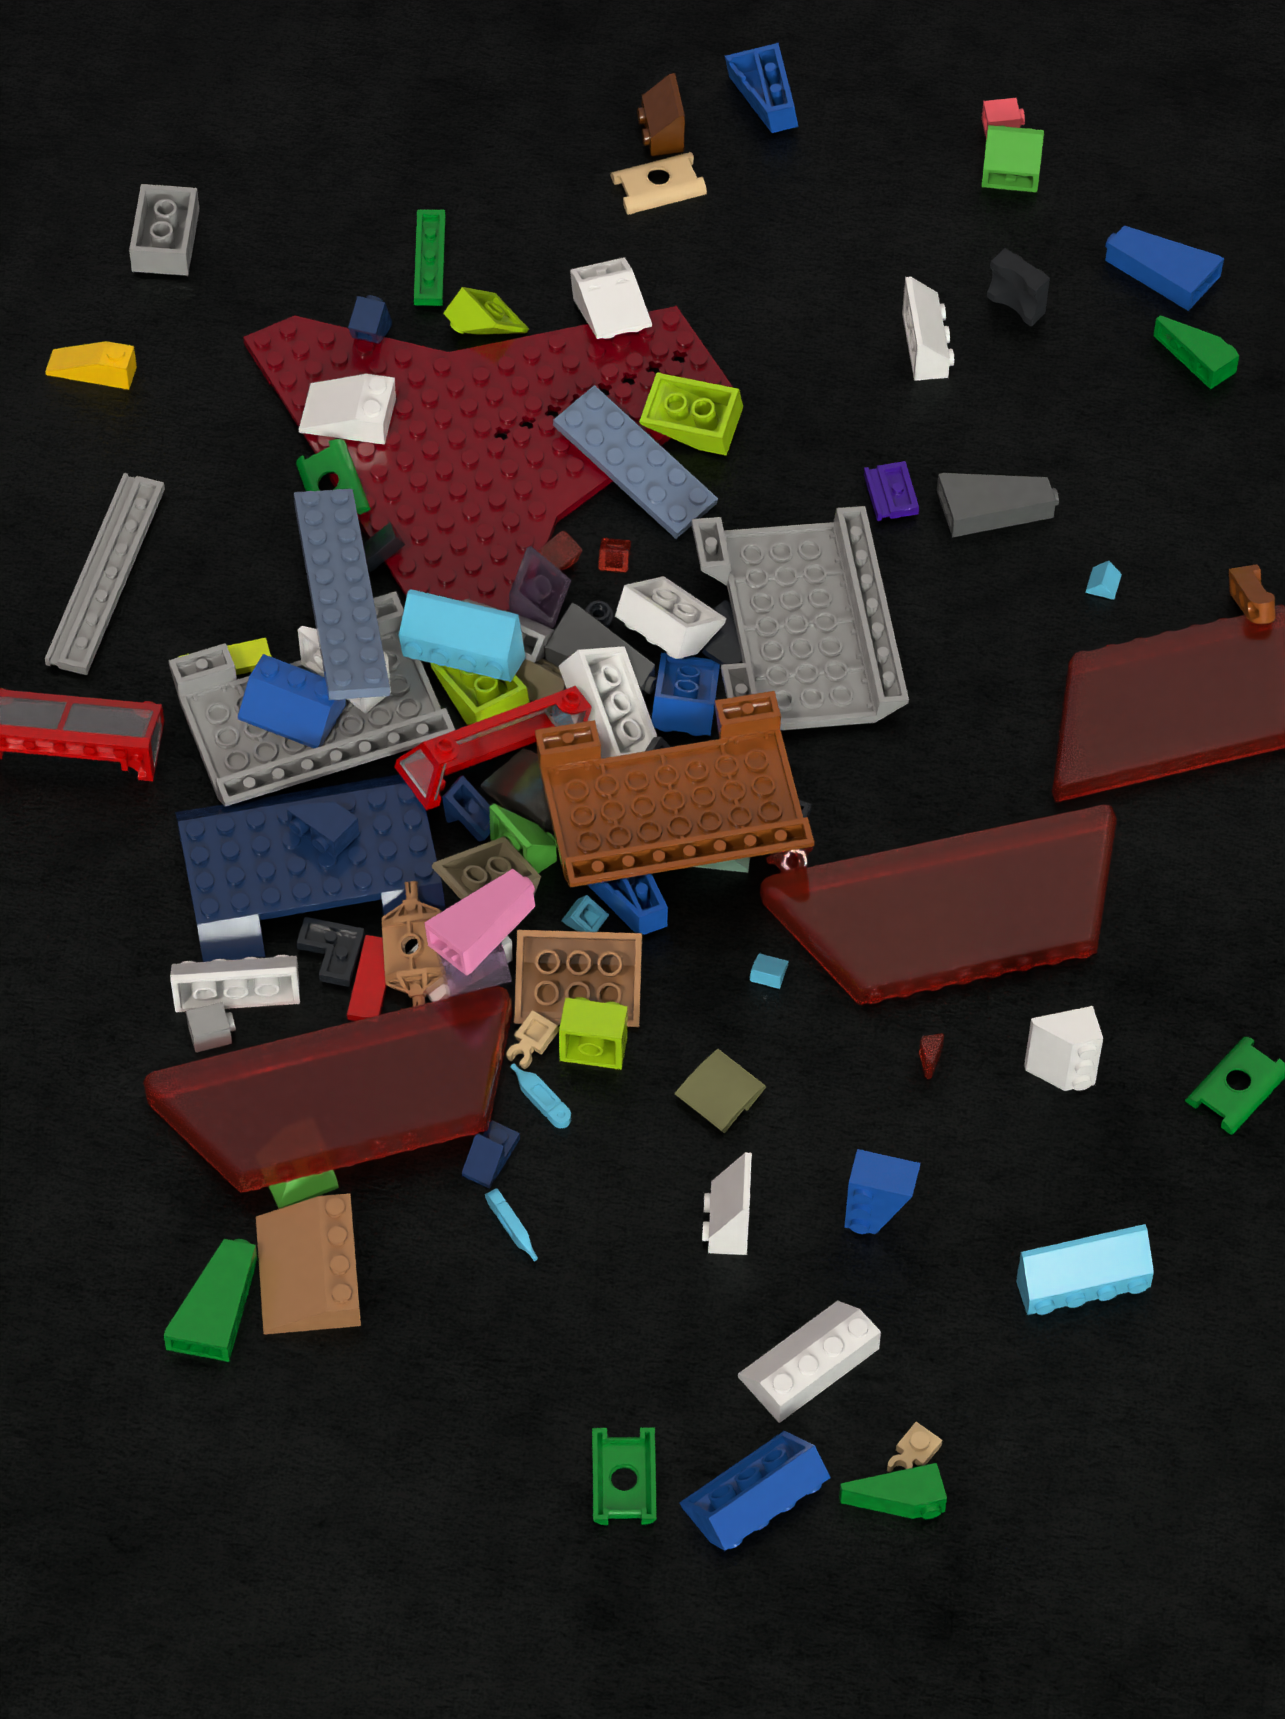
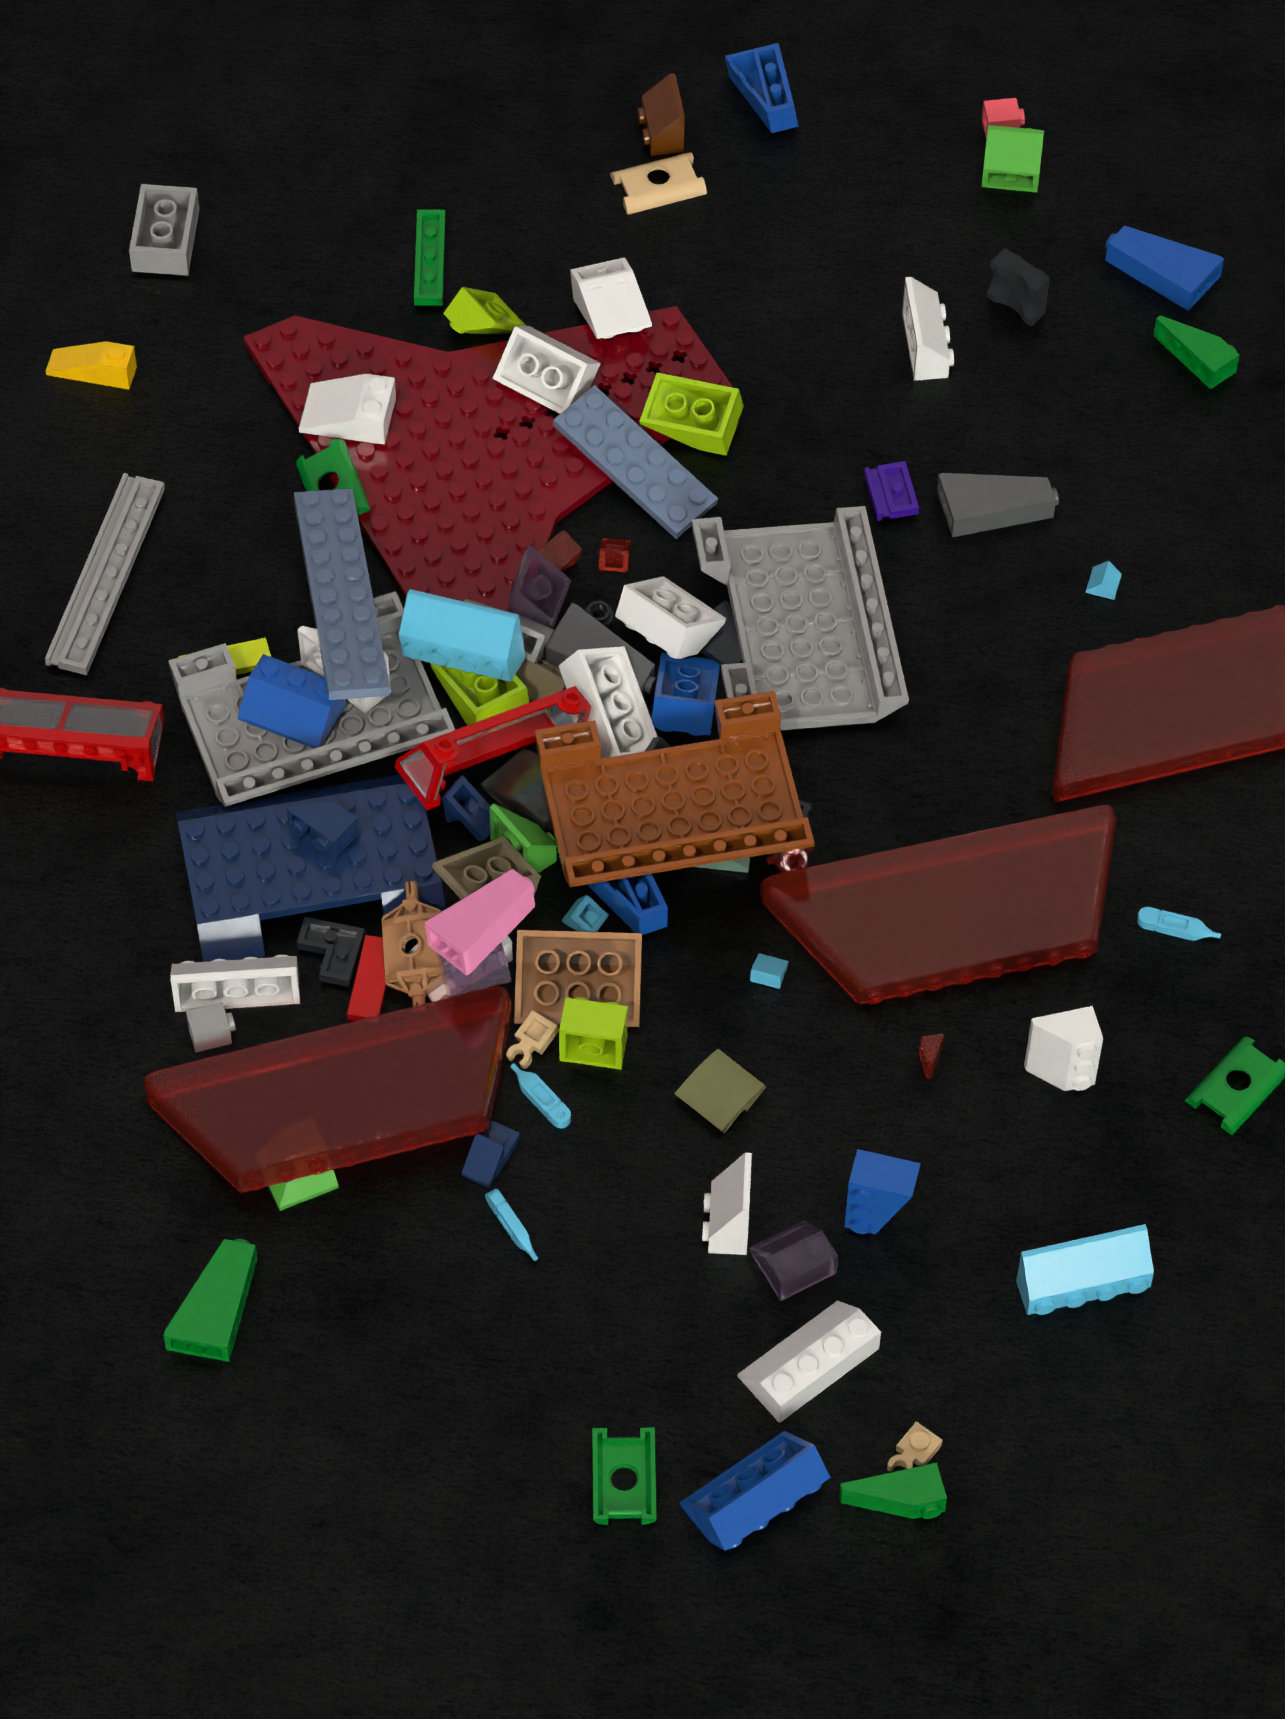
medium nougat slope [256,1193,361,1334] -> none
dark blue slope [348,295,392,344] -> none
black slope [363,522,406,574] -> none
dark orange leg [1229,564,1276,624] -> none
none -> white slope [493,326,601,414]
none -> clear purple slope [749,1220,838,1301]
none -> medium azure piece [1137,907,1221,941]

